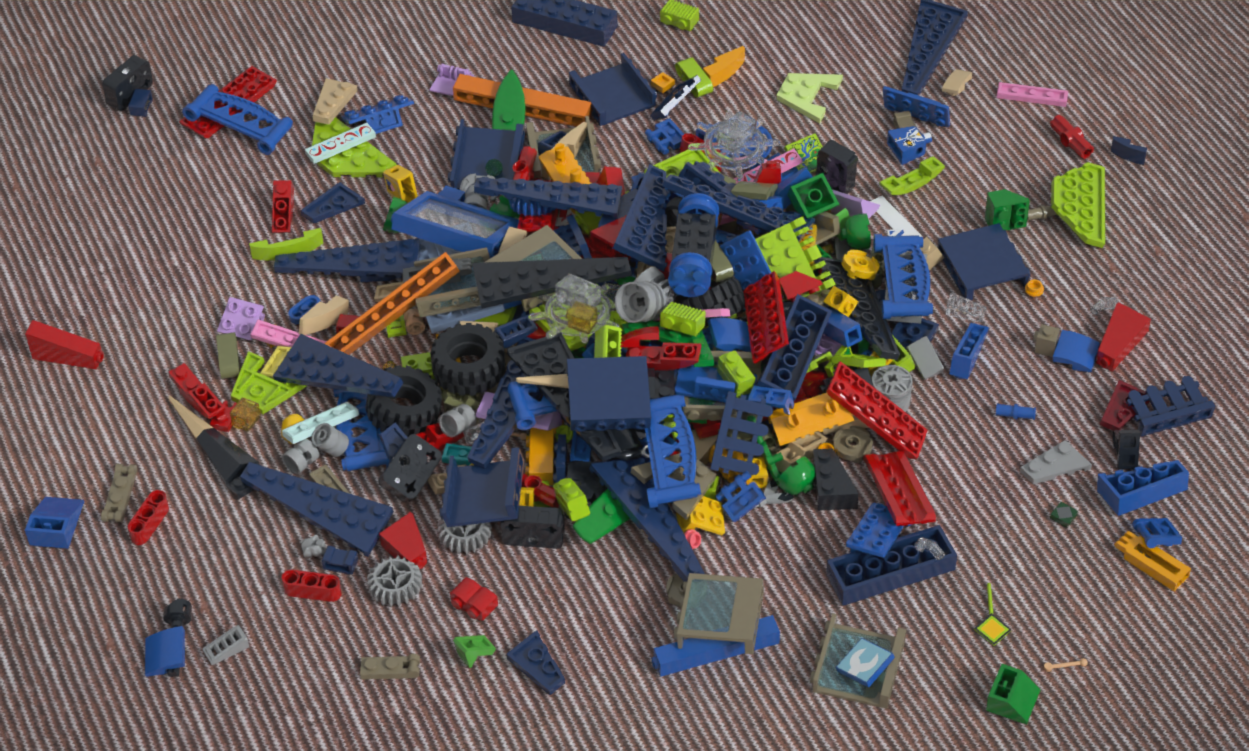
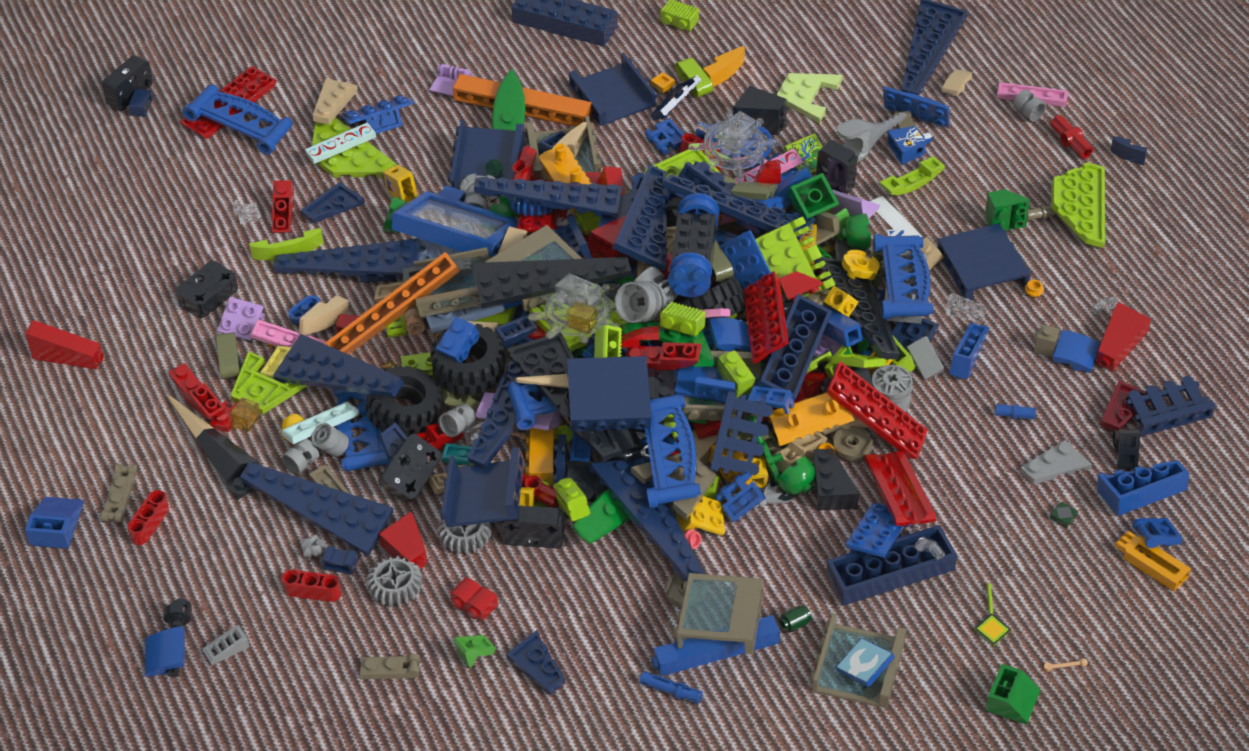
none -> black axle [176,261,238,318]
none -> clear bracket [232,199,261,224]
none -> blue bracket [436,317,479,363]
none -> blue pin [639,671,703,704]
none -> black slope [733,86,788,135]
none -> dark green brick [779,605,812,633]
none -> light grey animal [837,112,906,162]
none -> light grey wheel [1013,89,1046,122]

